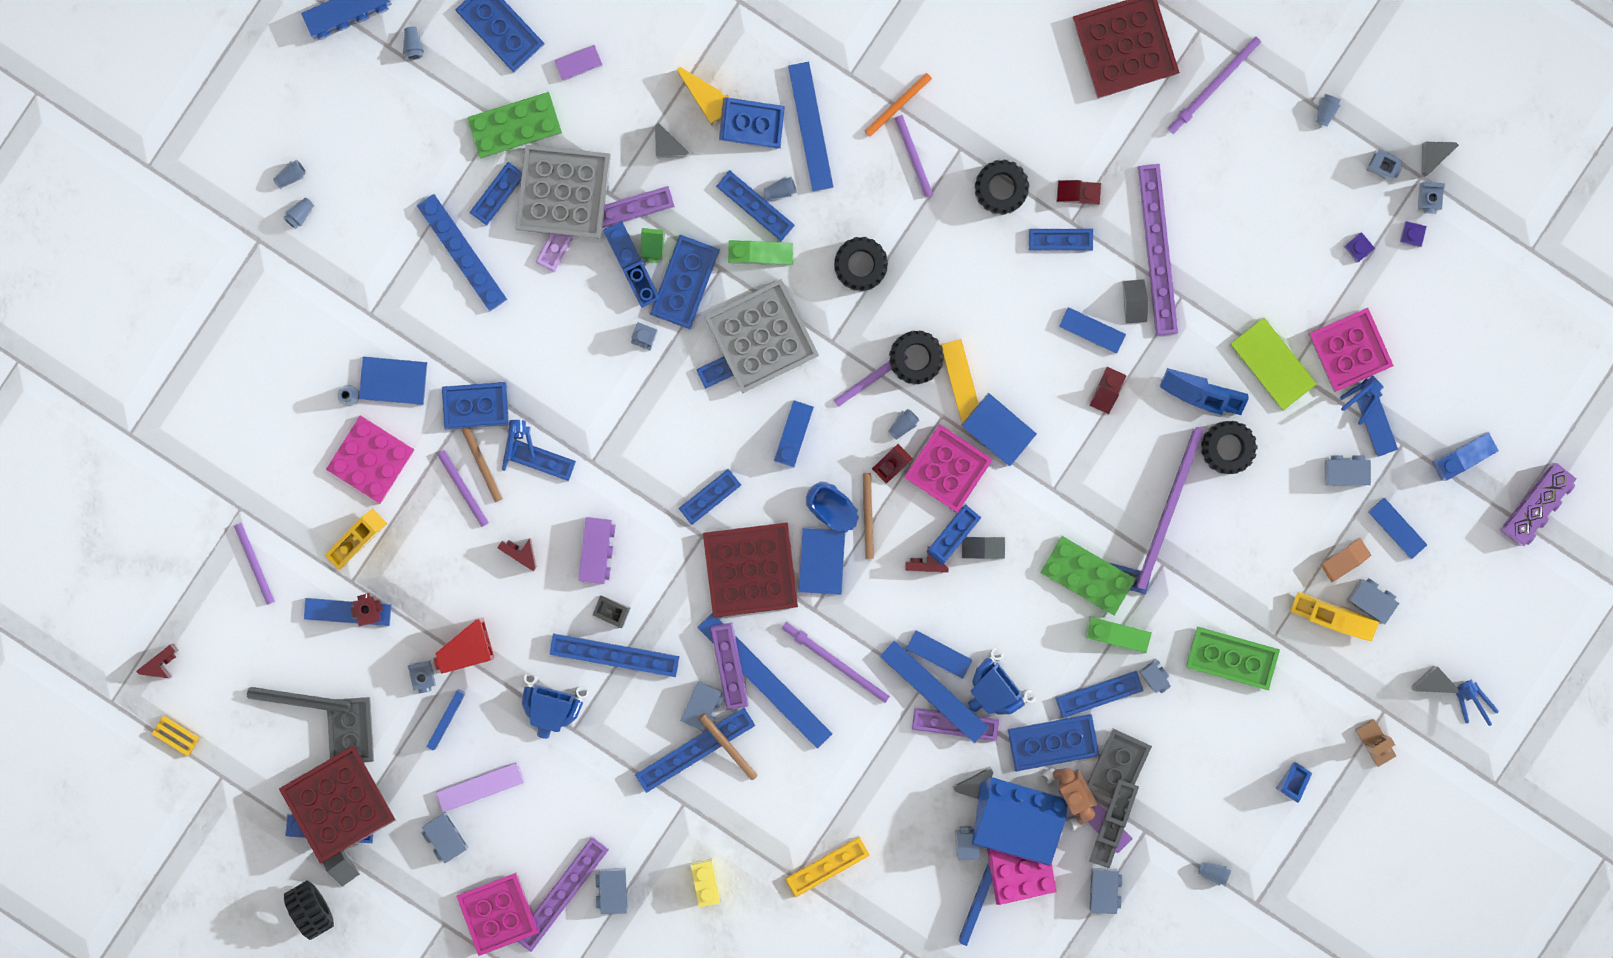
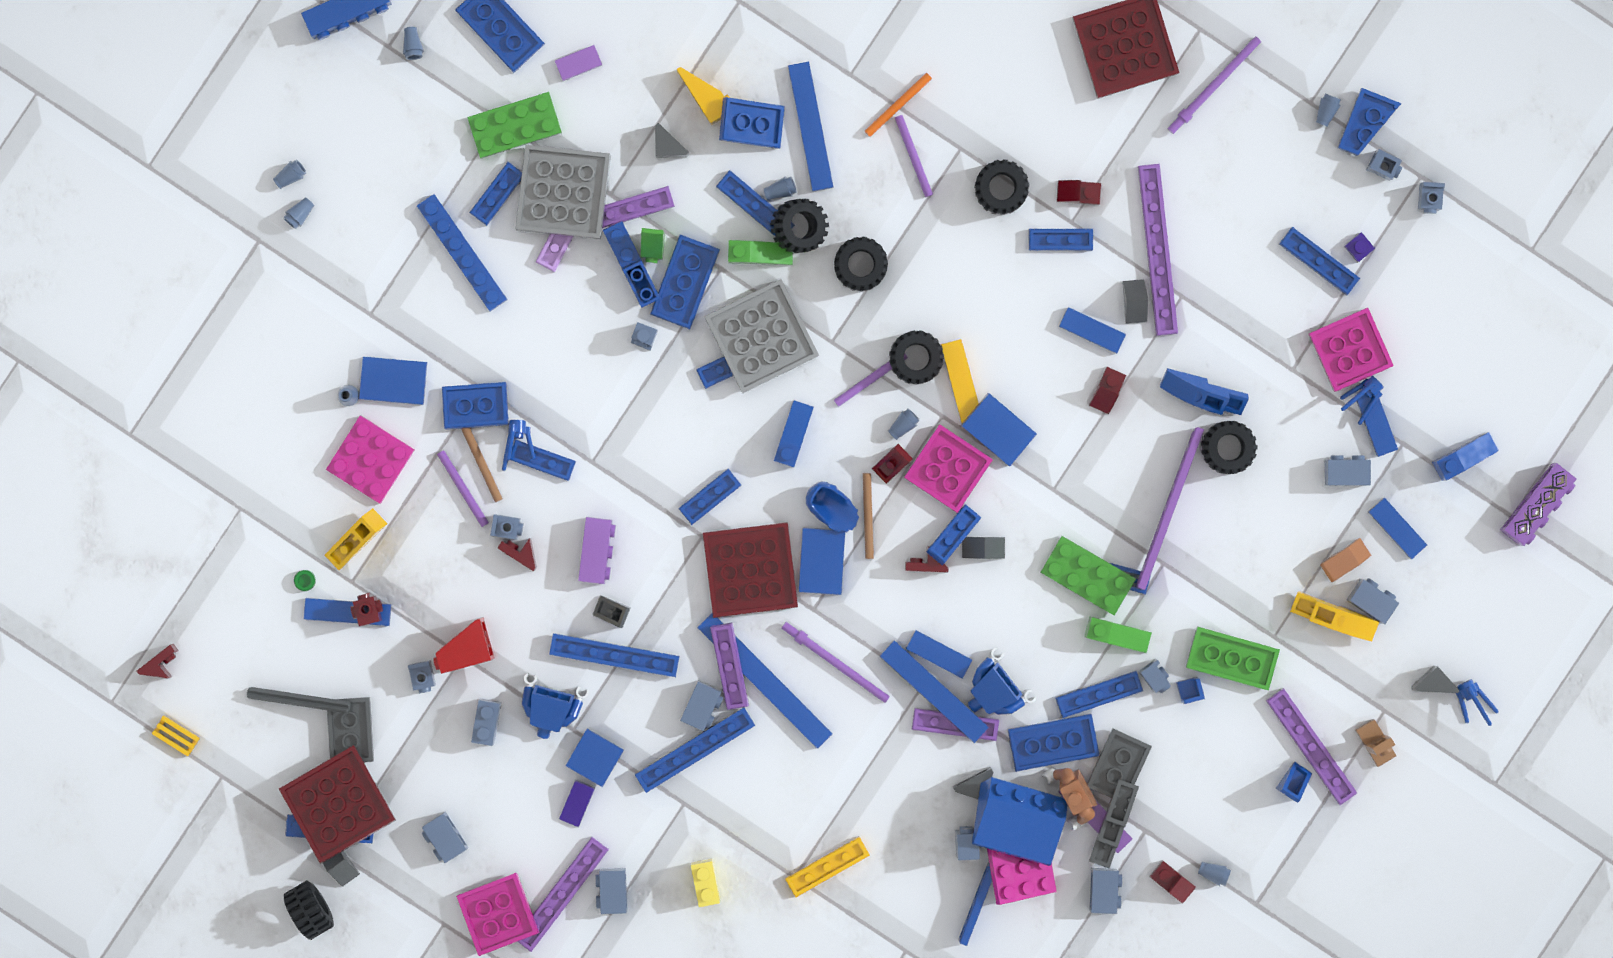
medium lavender bar [234,523,275,605] -> none
blue tile [426,689,465,751] -> none
lavender tile [436,762,524,812] -> none
medium nougat bar [698,713,757,780] -> none
lime tile [1230,317,1317,411] -> none
dark purple plate [1400,221,1427,247] -> none
dark grey slope [1421,142,1459,177] -> none
none -> green tile [294,570,316,591]
none -> sand blue brick [471,699,502,746]
none -> sand blue brick [490,514,524,540]
none -> dark purple slope [559,780,595,827]
none -> blue tile [566,728,624,787]
none -> black tyre [770,198,829,253]
none -> dark red slope [1149,860,1196,903]
none -> blue panel [1176,677,1205,704]
none -> medium lavender tile [1266,688,1357,805]
none -> blue tile [1279,227,1360,296]
none -> blue wing [1338,88,1402,156]

